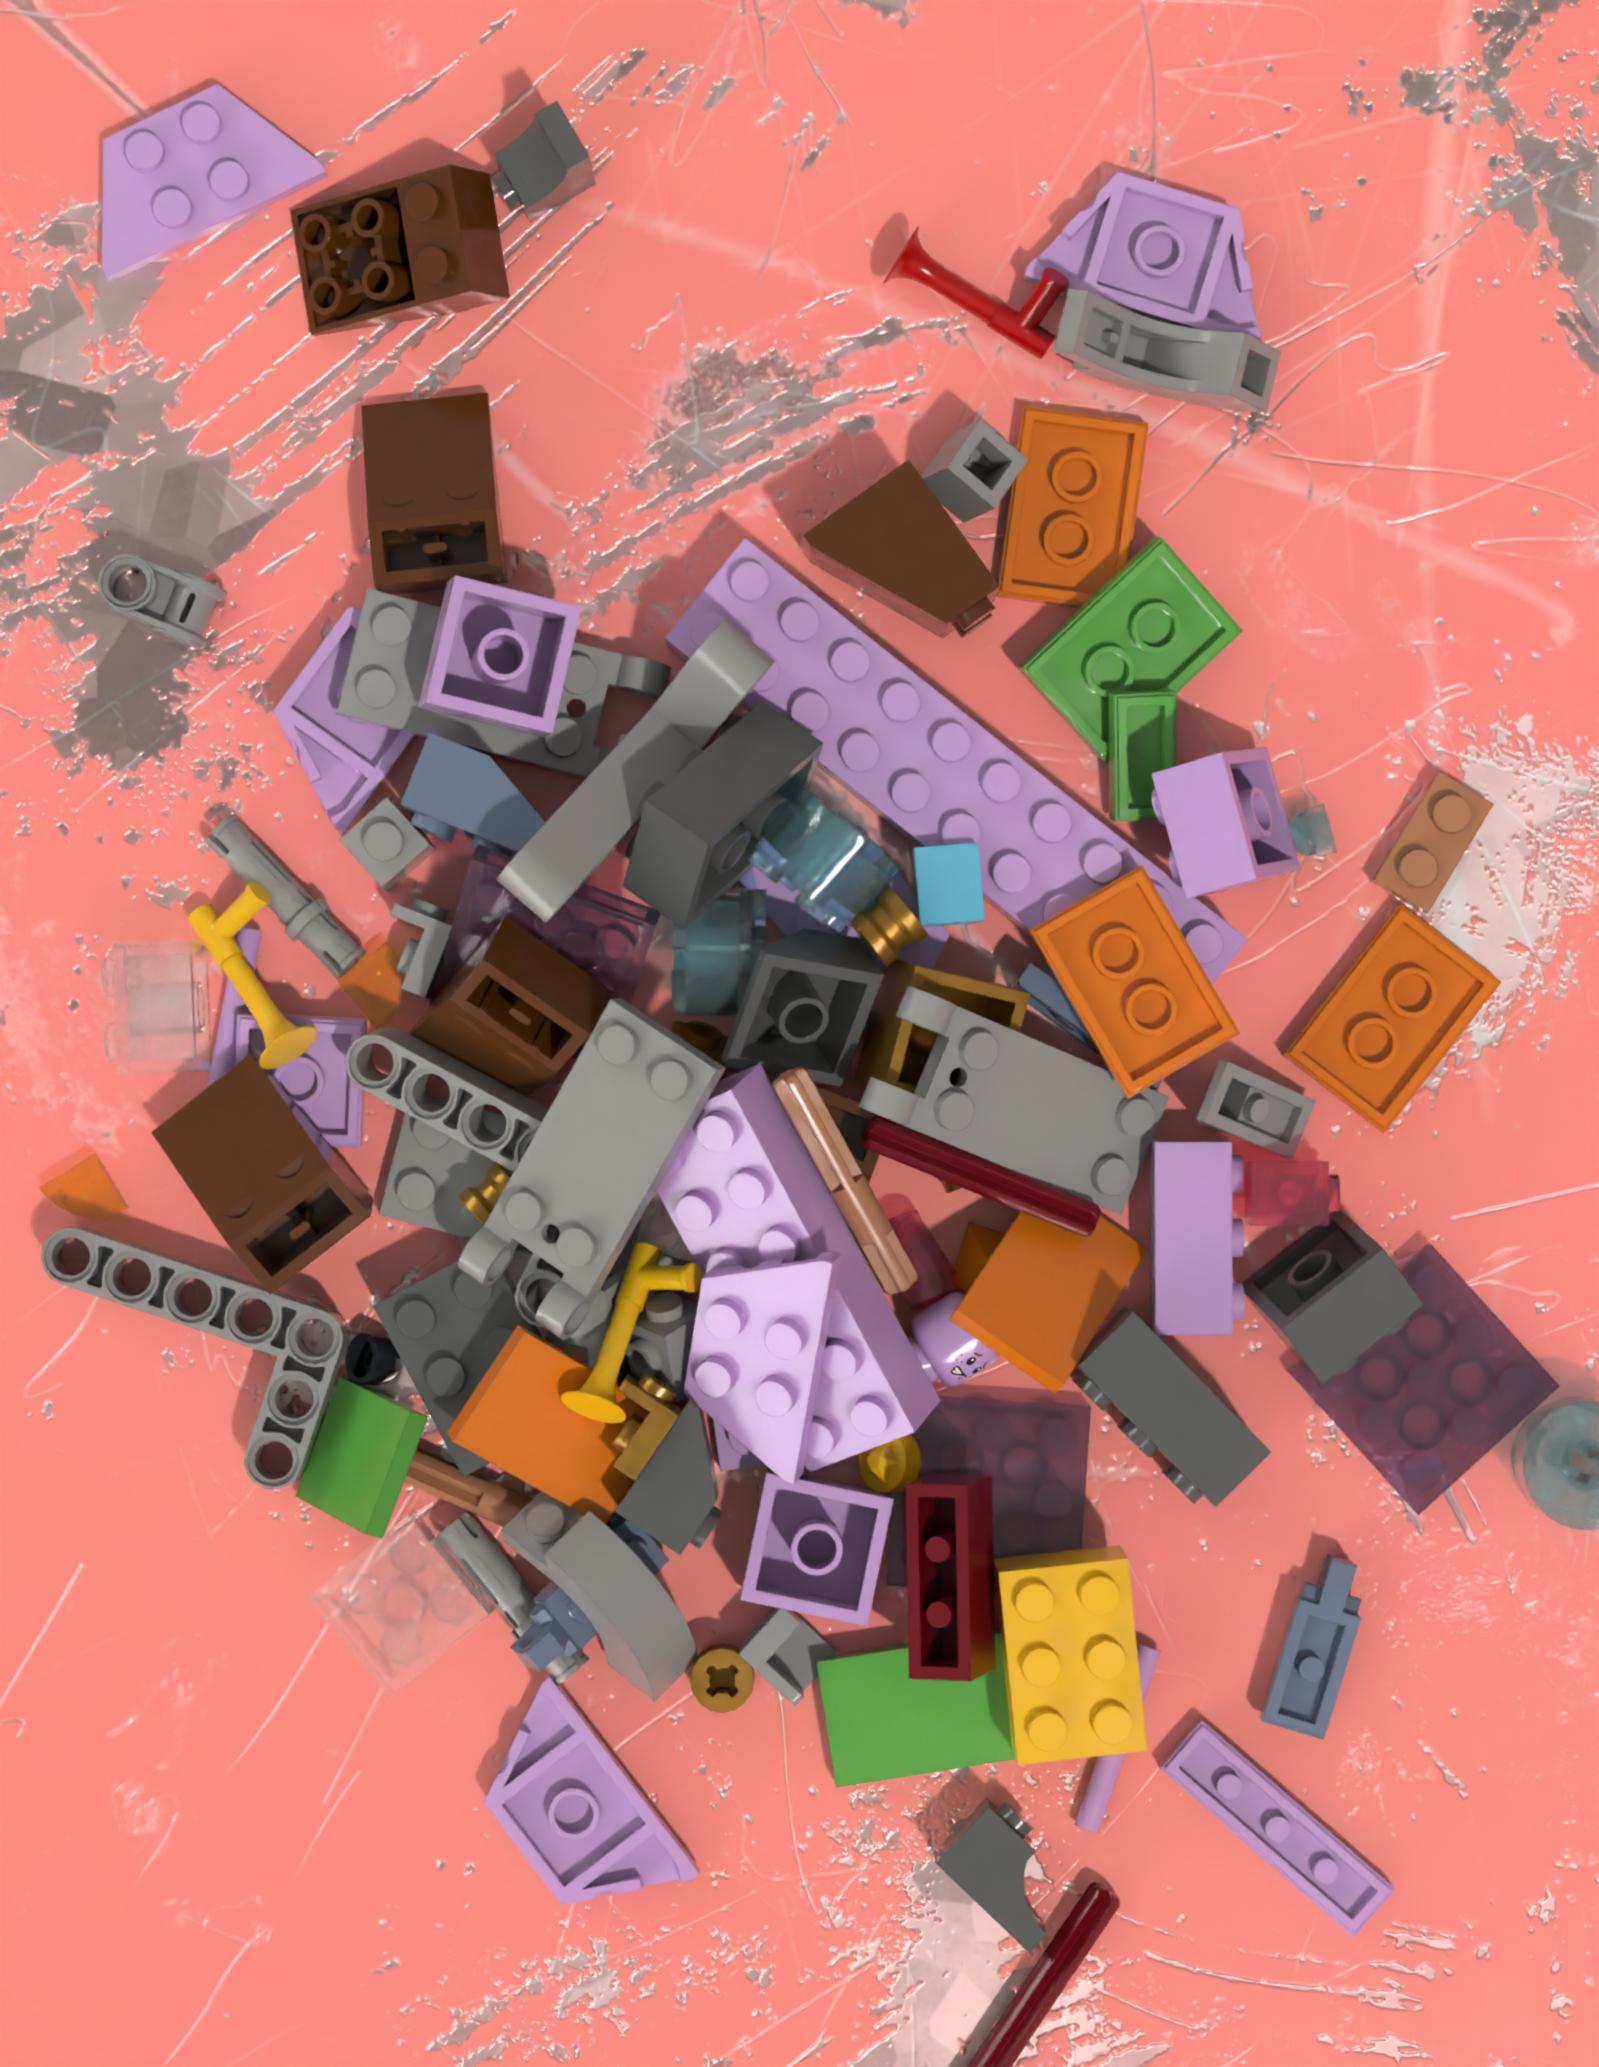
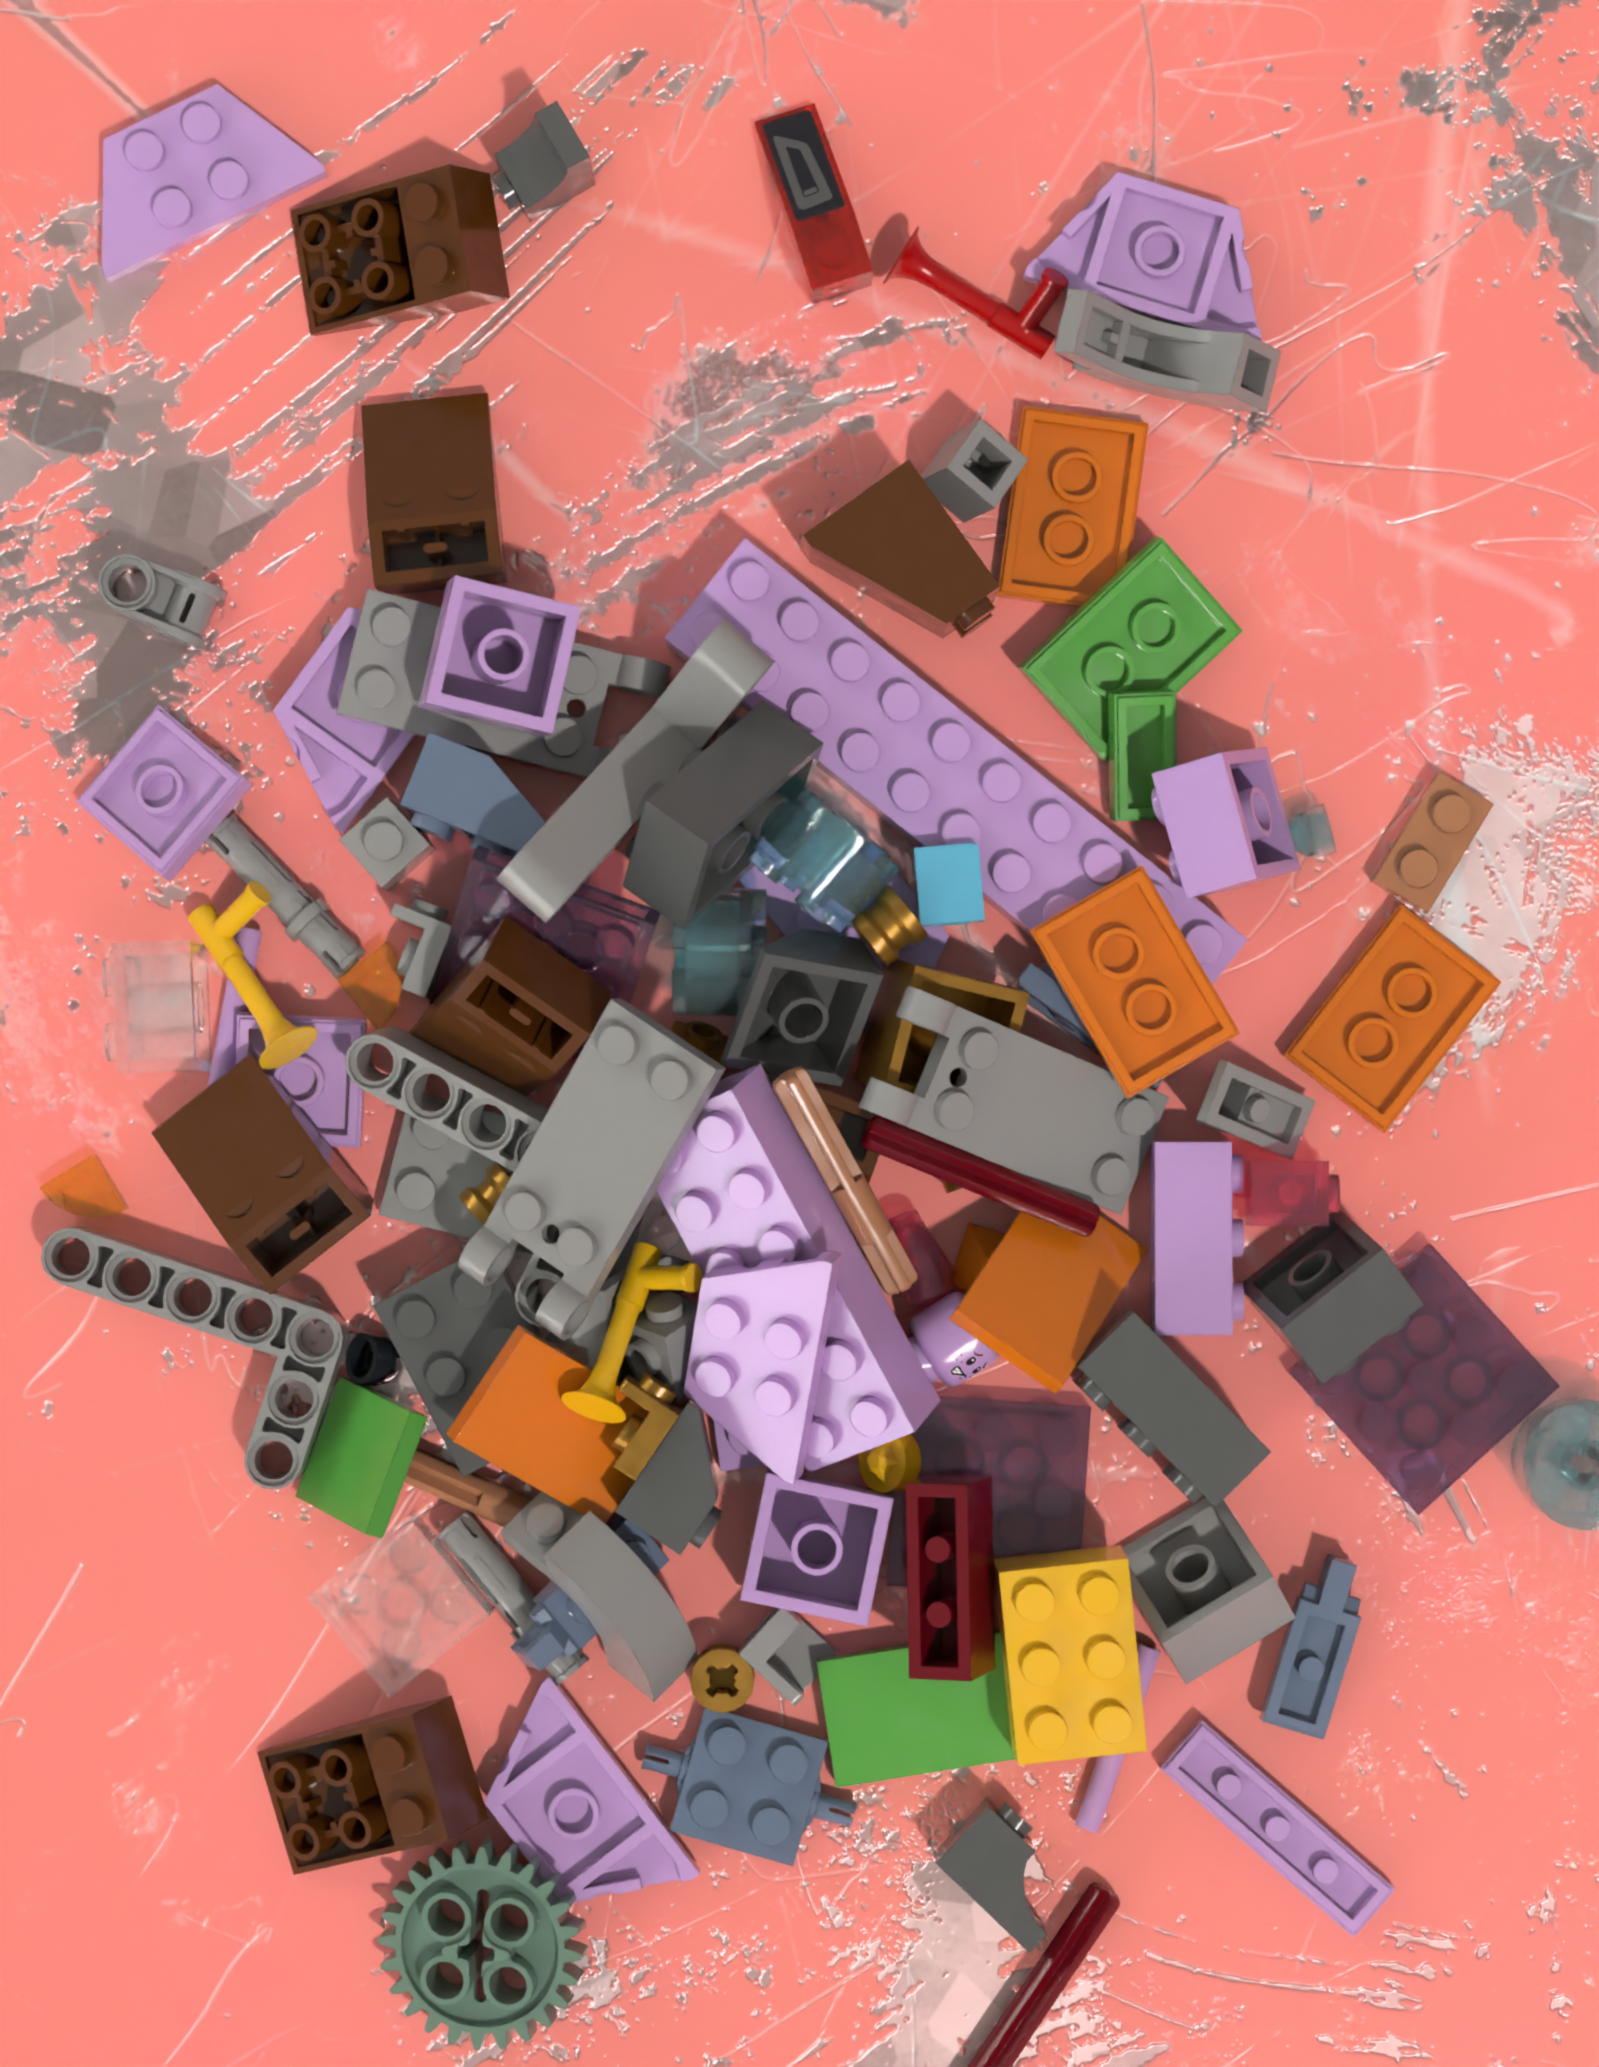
none -> lavender tile [76,705,253,882]
none -> reddish brown slope [257,1695,489,1875]
none -> sand green gear [378,1838,588,2050]
none -> sand blue plate [641,1707,857,1866]
none -> slope [754,103,873,304]
none -> light grey slope [1122,1498,1296,1684]

